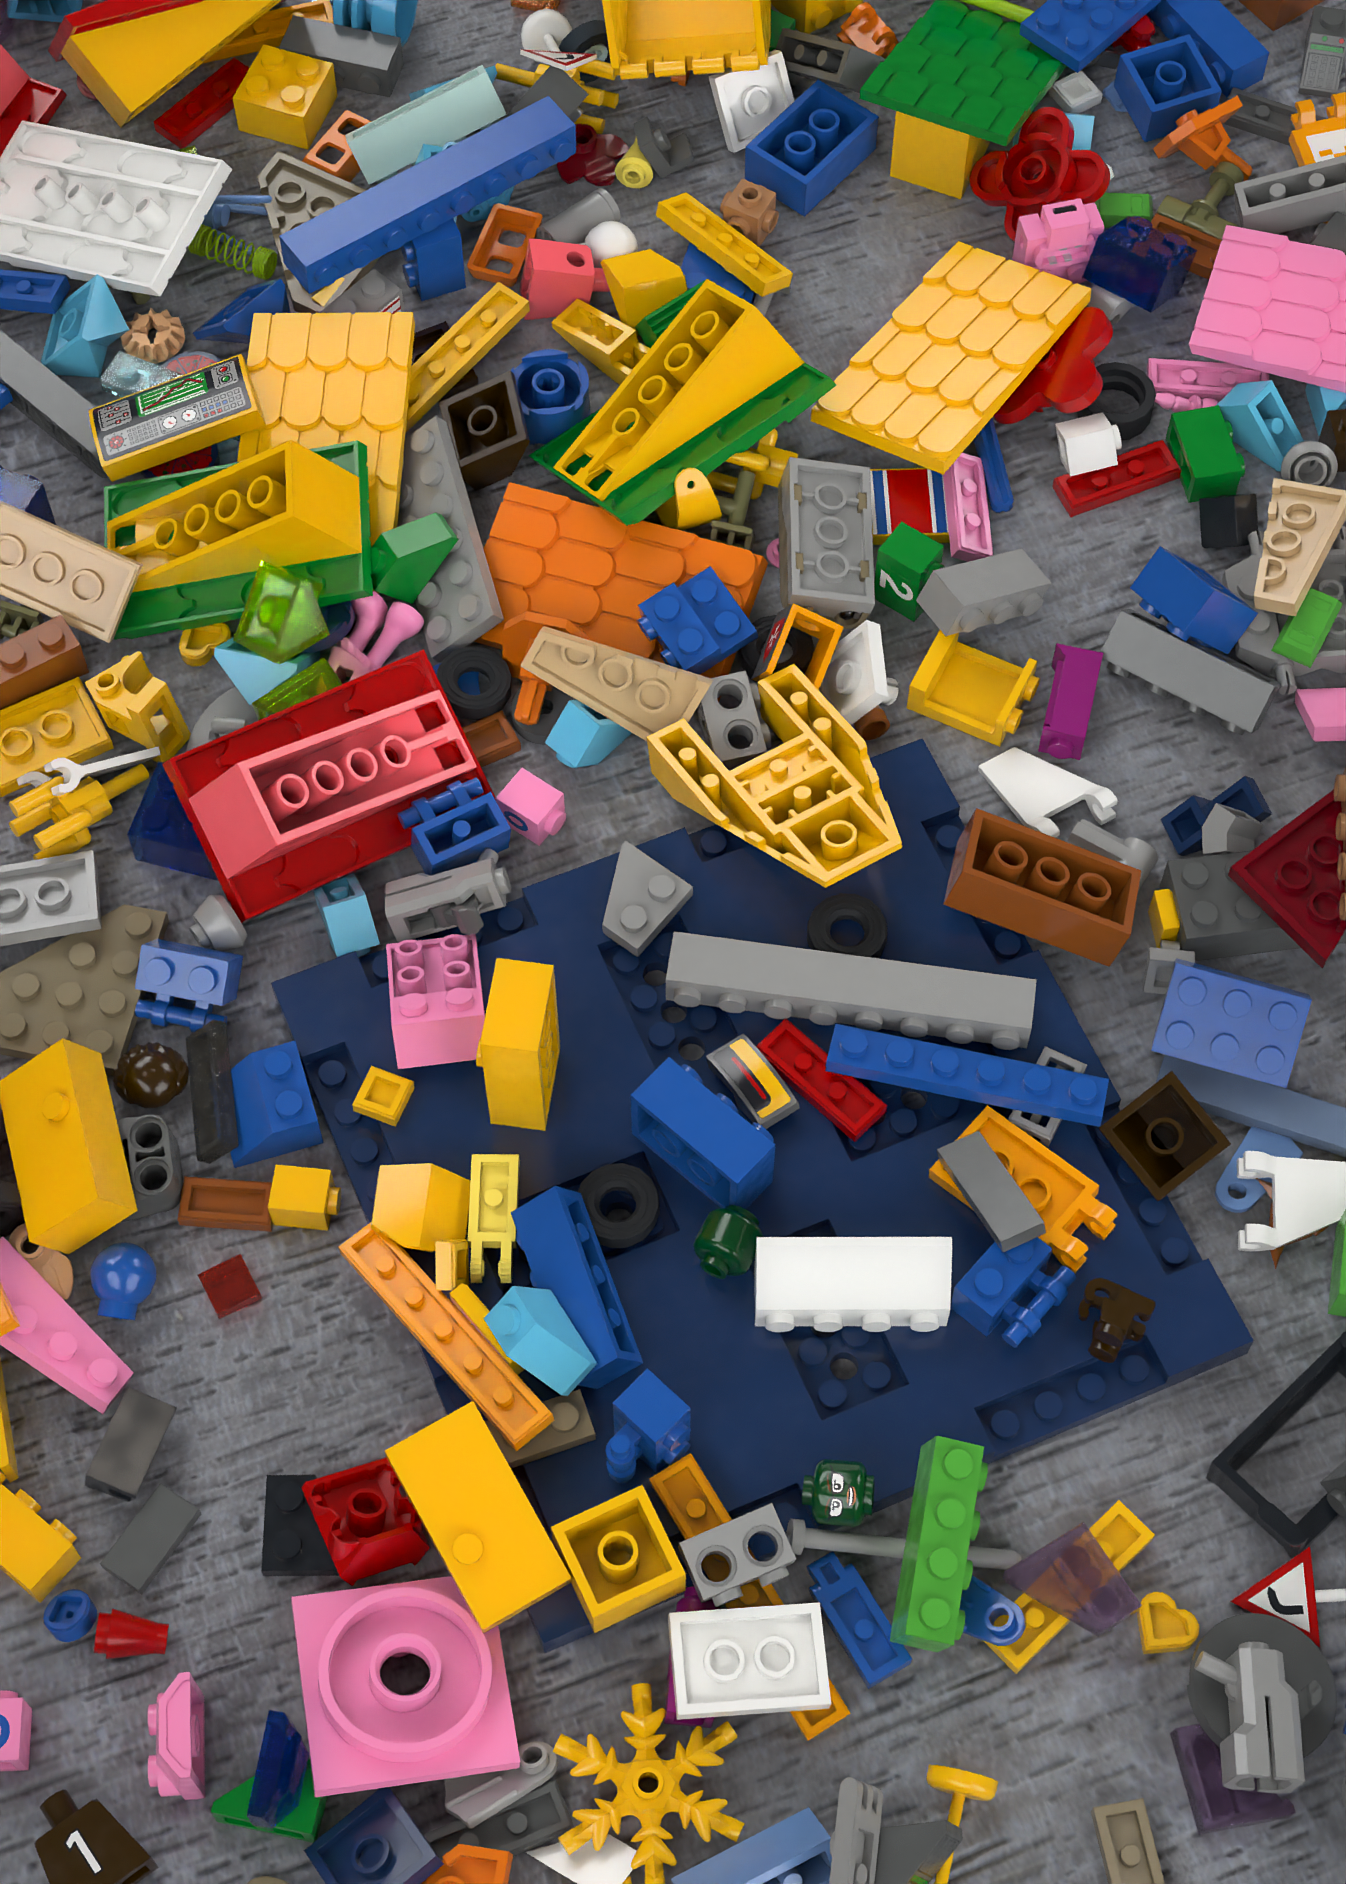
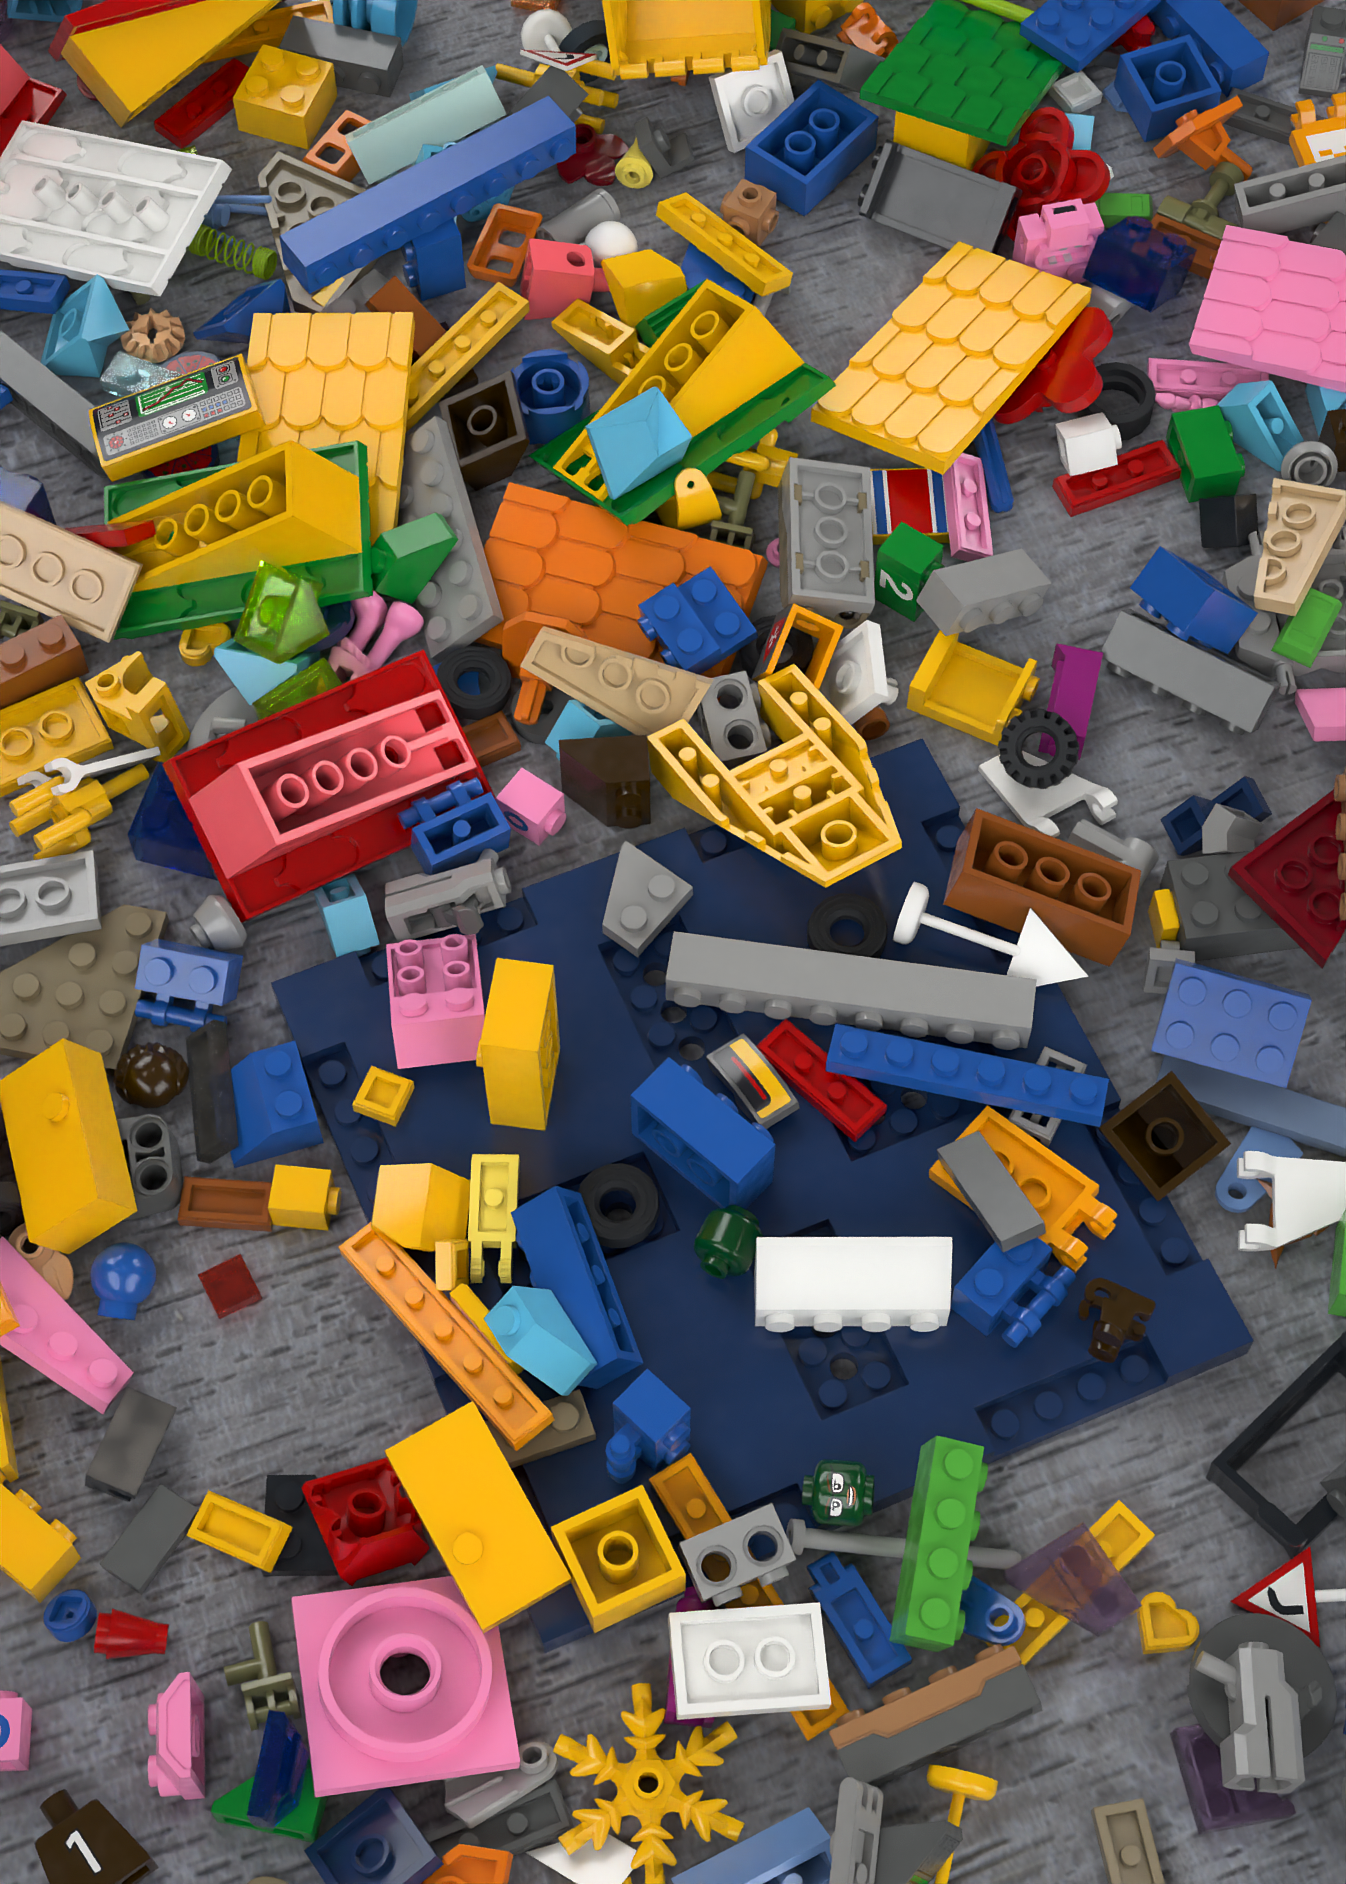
none -> red tile [65,520,156,548]
none -> yellow tile [187,1490,293,1573]
none -> olive arm [224,1621,302,1731]
none -> dark orange tile [364,276,447,361]
none -> dark brown slope [559,735,651,829]
none -> medium azure slope [585,386,692,500]
none -> piece [828,1644,1043,1787]
none -> panel [858,139,1023,255]
none -> white piece [893,882,1089,986]
none -> black tyre [998,709,1079,789]

